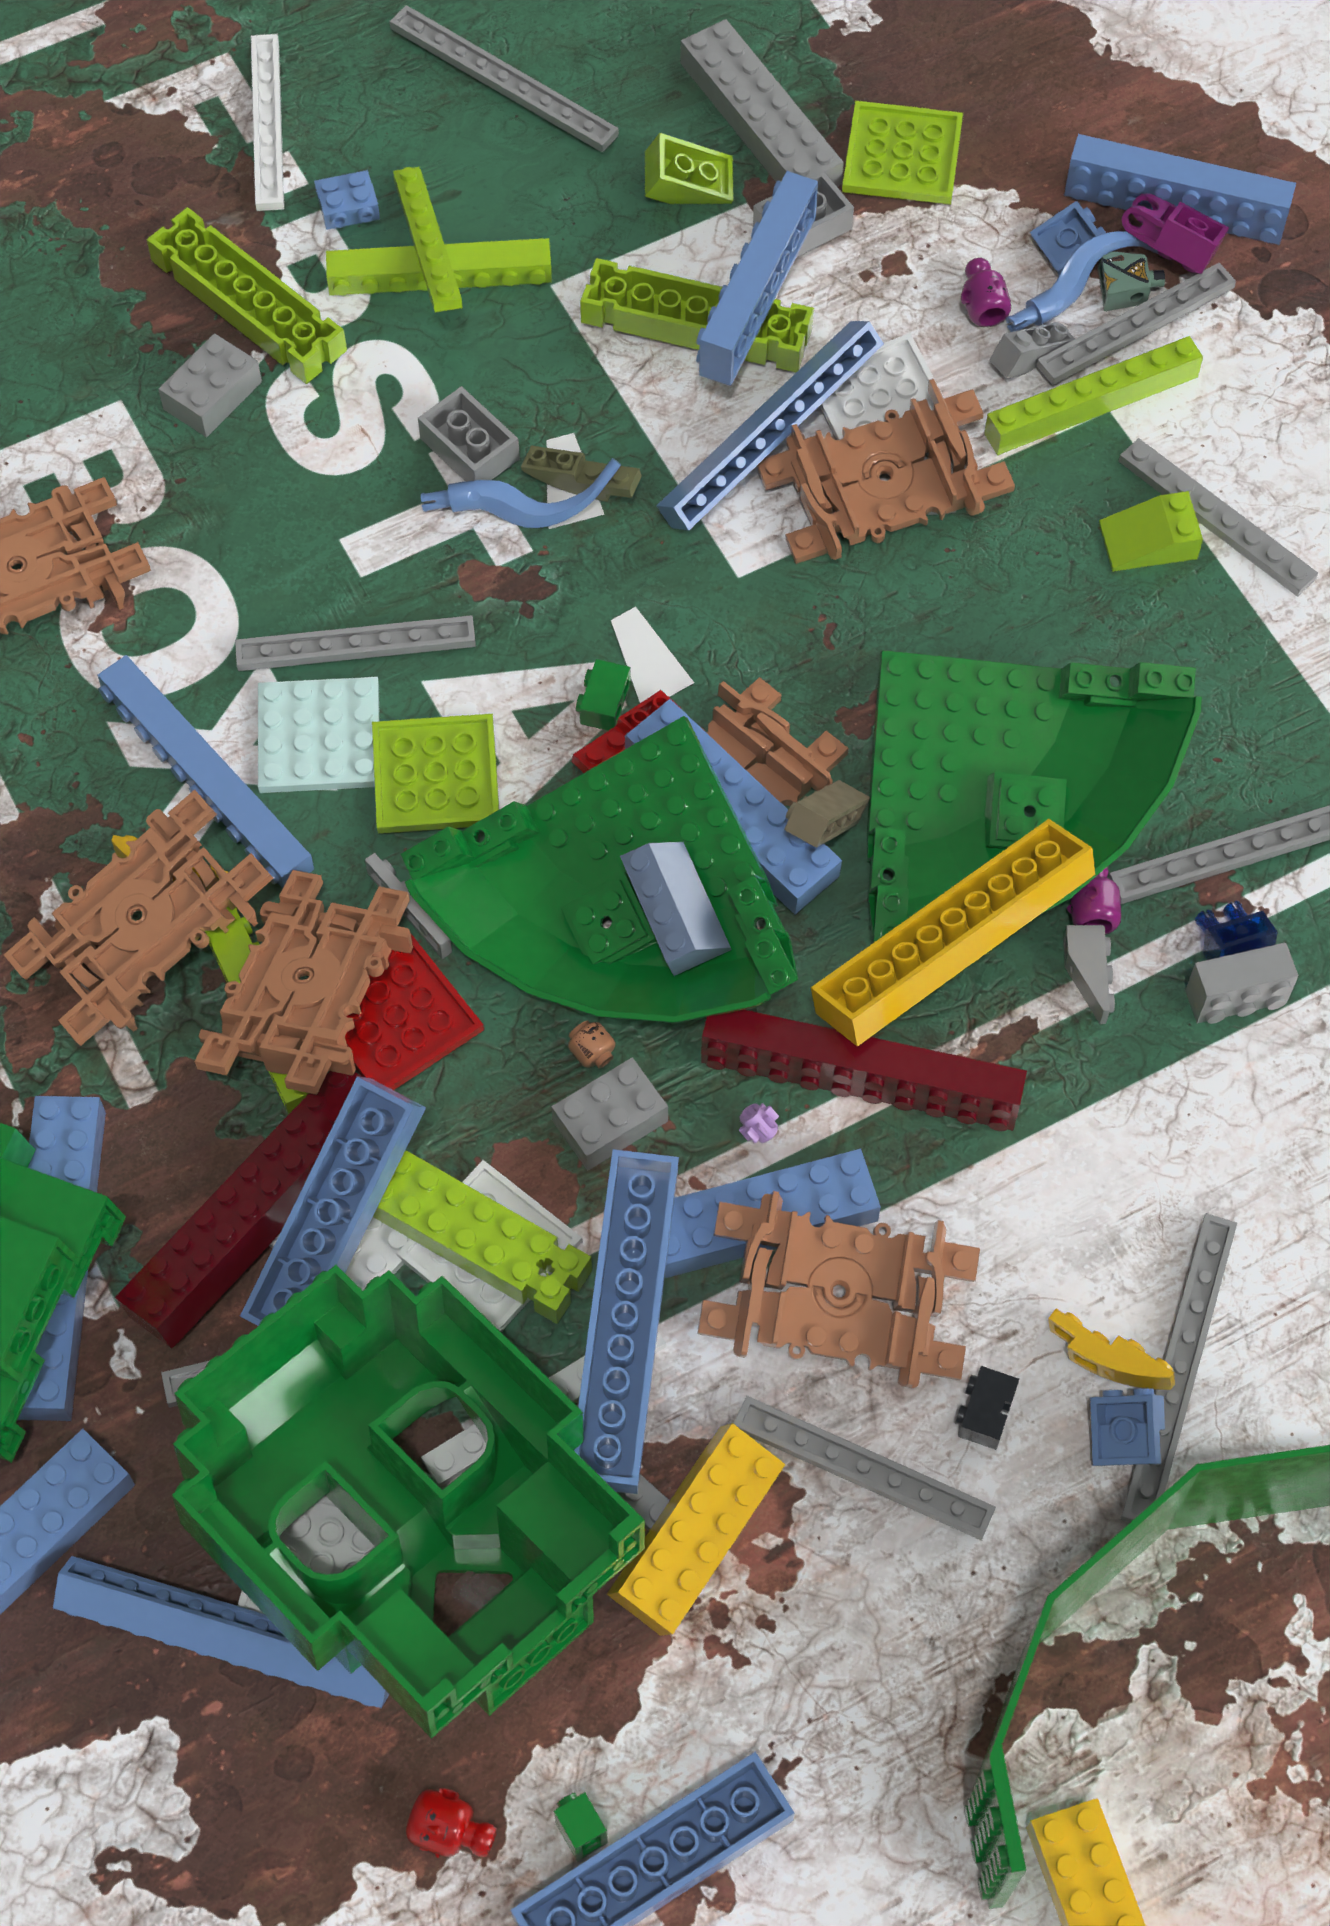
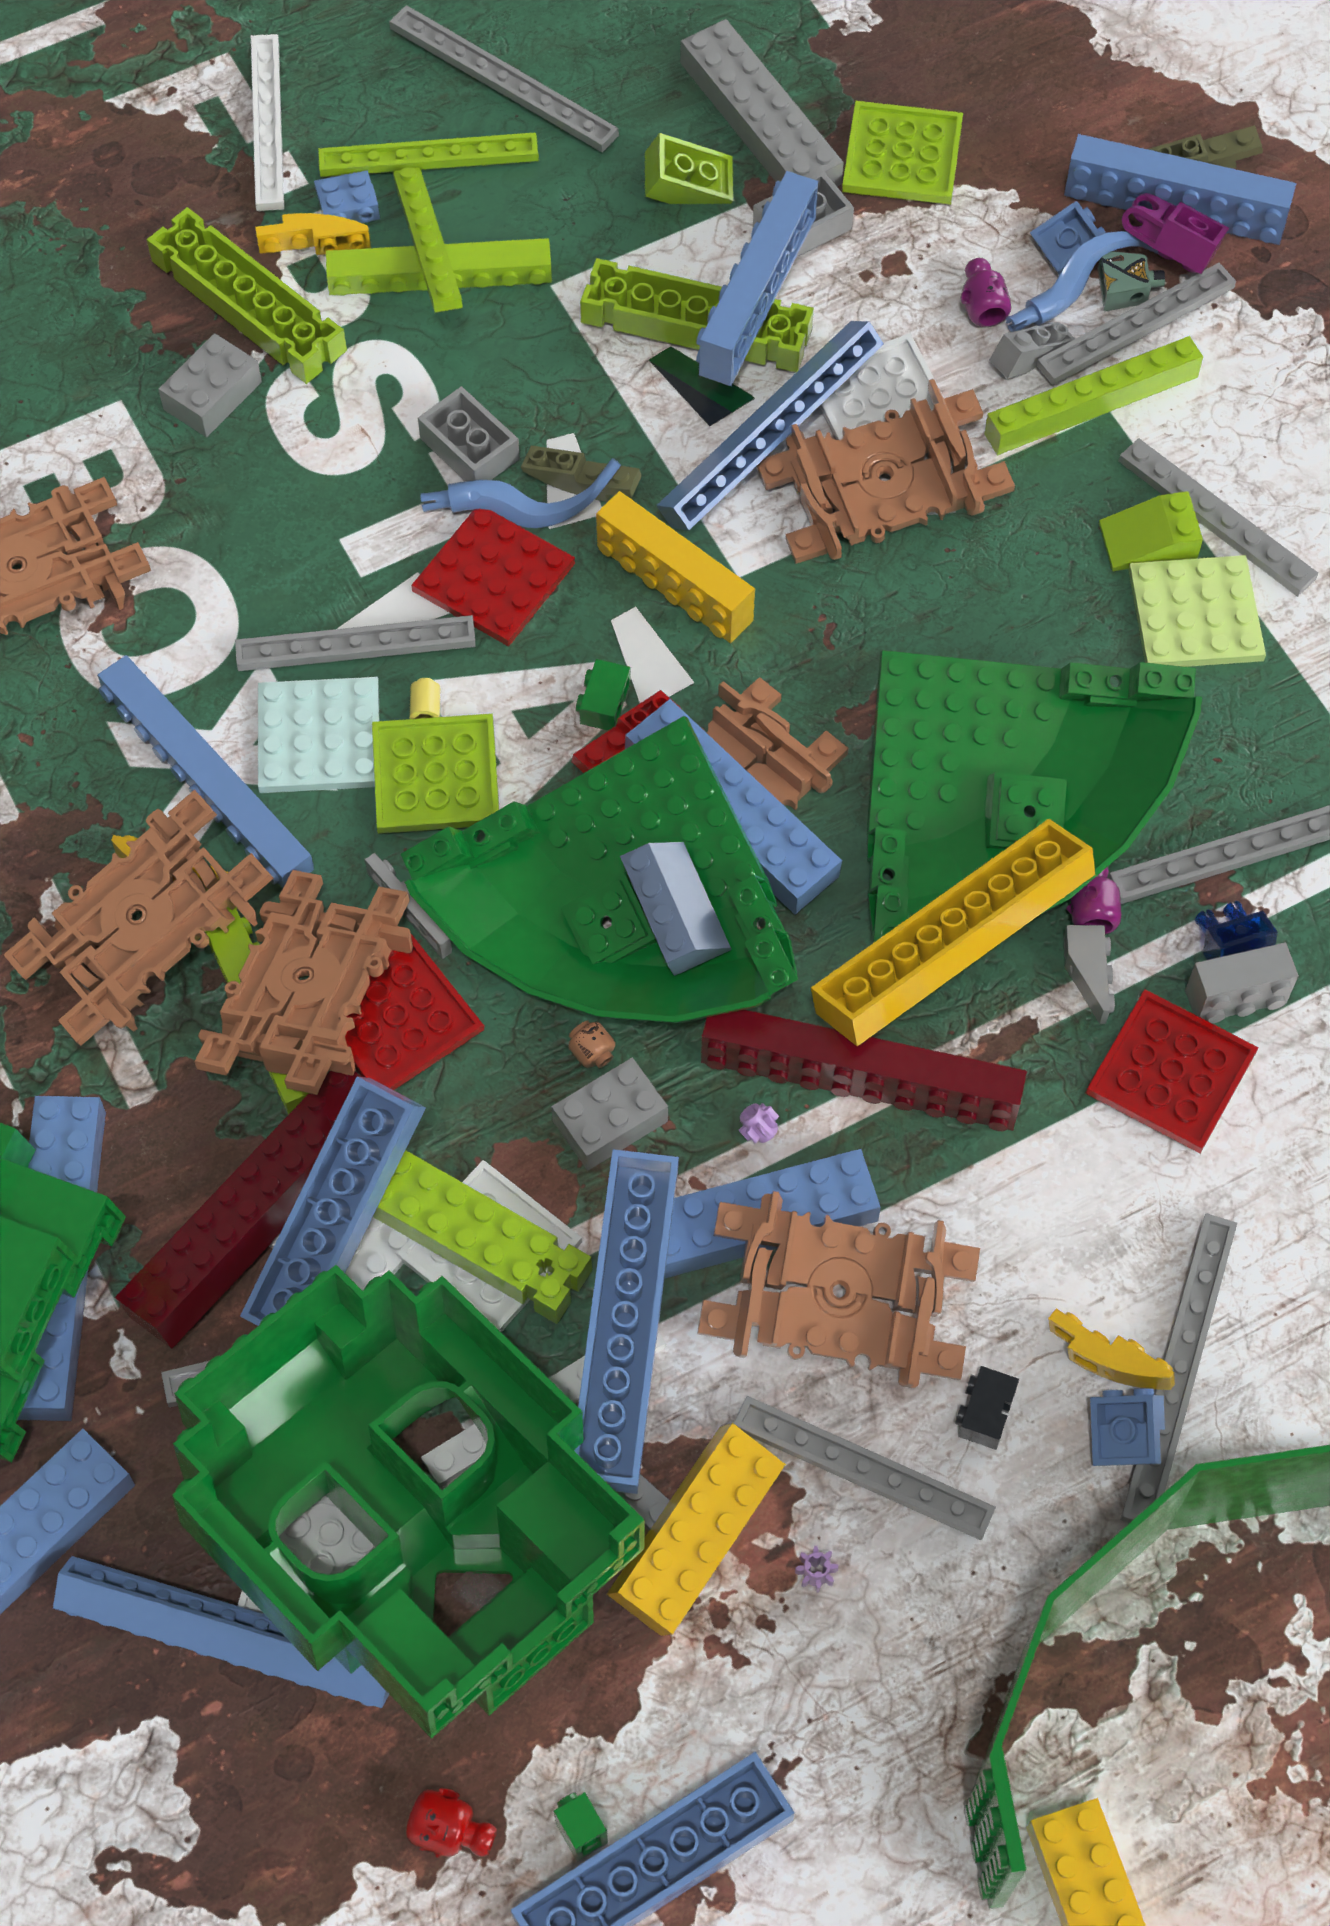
dark tan brick [784,780,871,848] -> none
none -> yellow slope [255,213,371,255]
none -> lime plate [318,132,539,177]
none -> white sticker [337,572,450,629]
none -> light yellow brick [409,678,440,719]
none -> red plate [411,509,575,647]
none -> yellow brick [596,491,755,644]
none -> dark green sticker [649,346,755,426]
none -> lavender gear [795,1546,839,1593]
none -> red plate [1086,989,1259,1154]
none -> yellowish green plate [1128,555,1266,667]
none -> olive slope [1148,125,1263,169]

